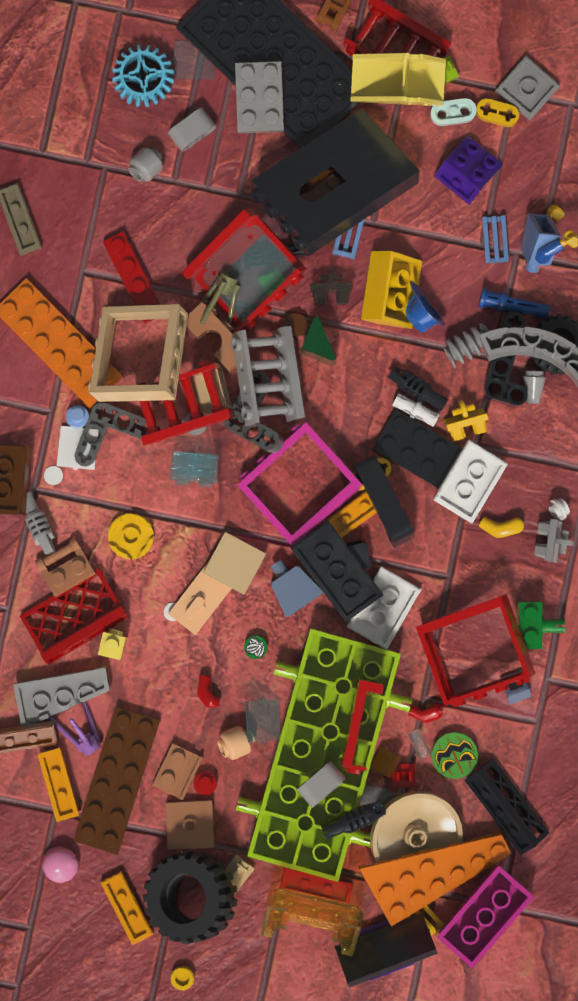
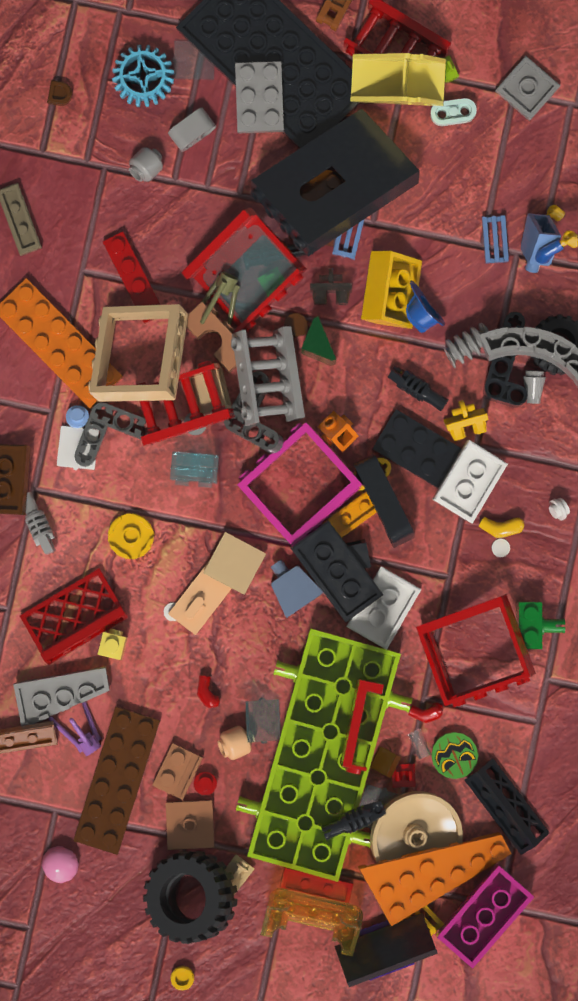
nougat plate [35,537,96,597] -> none
light orange plate [37,748,80,822] -> none
white sticker [44,466,63,485] -> none
light orange tile [100,871,154,945] -> none
tile [244,636,267,659] -> none
light grey beam [297,760,346,808] -> none
white pin [392,393,440,427] -> none
dark purple bracket [434,136,503,205] -> none
yellow beam [476,99,519,127] -> none
blue pin [478,287,550,319] -> none
sand blue slope [500,670,531,704] -> none
light grey hips [534,519,574,563] -> none
none -> reddish brown tile [47,80,73,106]
none -> orange brick [317,411,359,452]
none -> white sticker [492,539,510,557]

